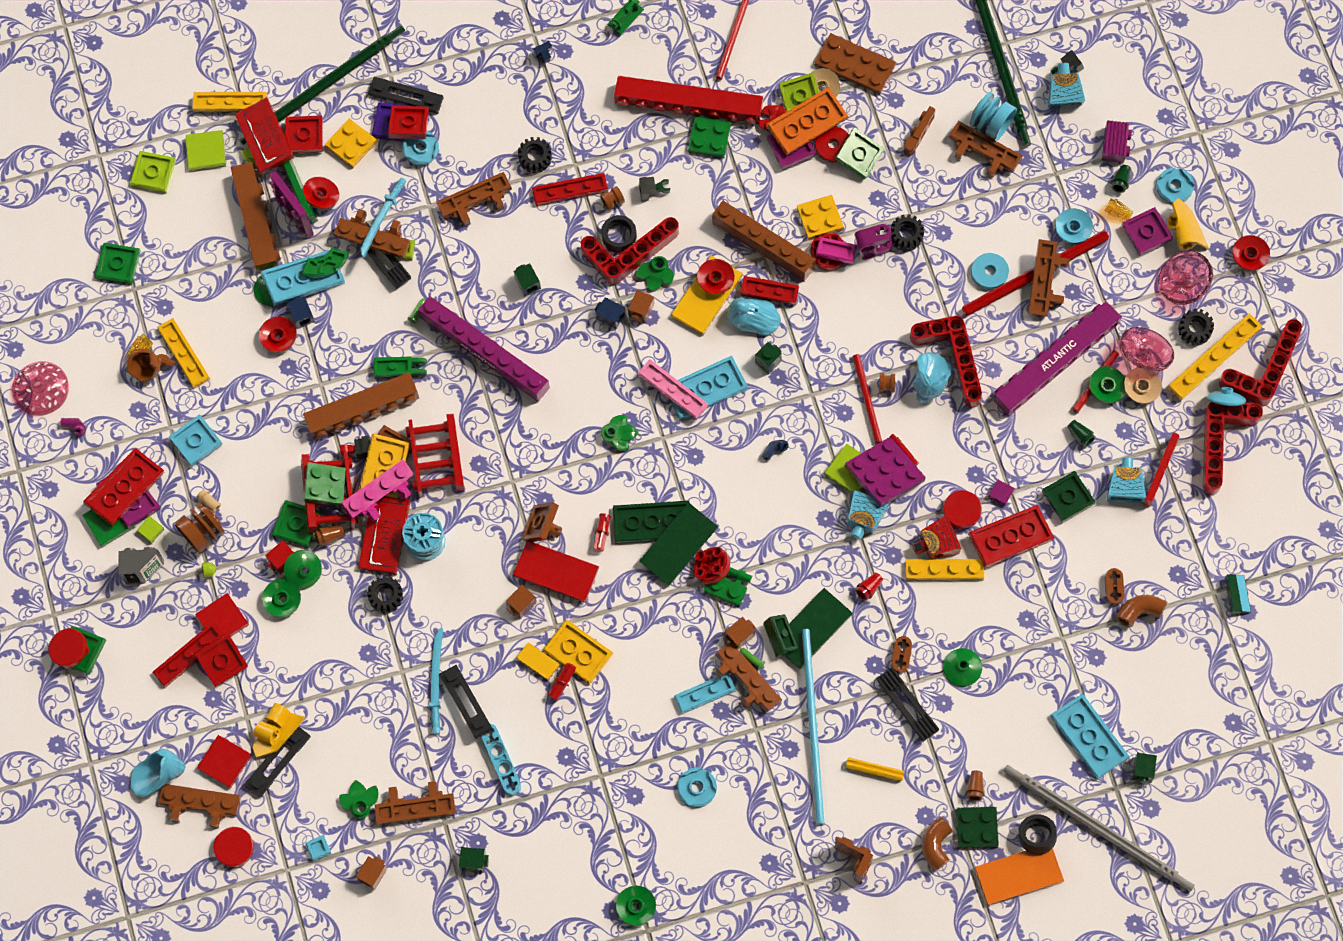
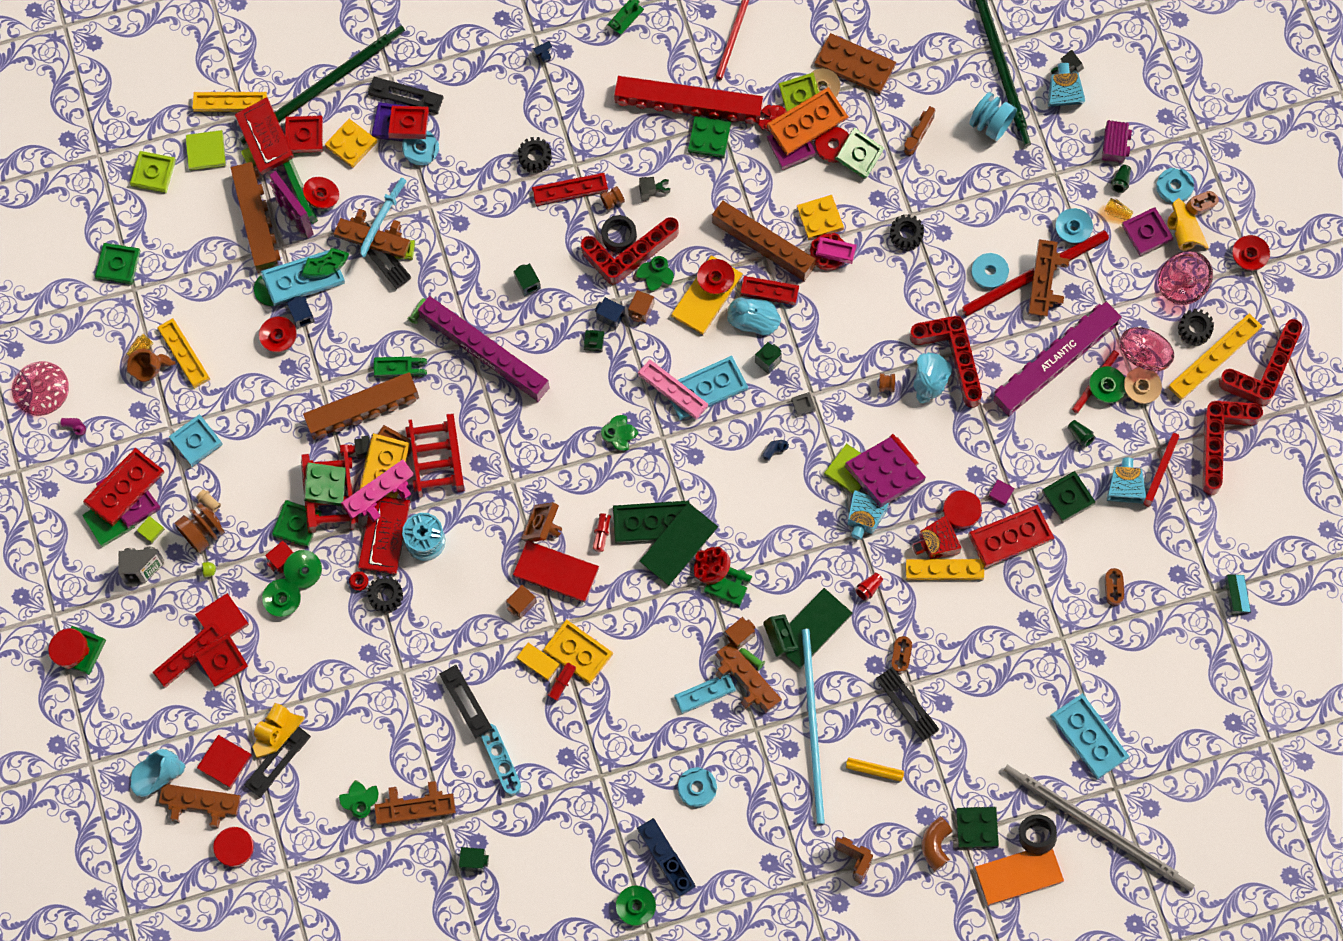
medium azure tile [305,835,332,862] -> none
dark orange cone [315,525,345,546] -> none
dark orange brick [356,856,387,890] -> none
medium azure sword [429,628,443,735] -> none
dark orange hinge [436,172,512,226] -> none
red piece [852,354,882,444] -> none
magenta piece [854,224,892,260] -> none
green dish [943,648,982,687] -> none
dark orange hinge [949,121,1023,178] -> none
dark orange cone [965,770,985,801] -> none
dark orange cylinder [1115,594,1168,627] -> none
dark green brick [1132,752,1157,785] -> none
medium azure dish [1207,387,1246,406] -> none
none -> red plate [349,572,369,591]
none -> dark green tile [584,330,605,352]
none -> dark blue slope [636,818,696,897]
none -> dark grey tile [791,392,816,417]
none -> beam [1186,191,1219,215]

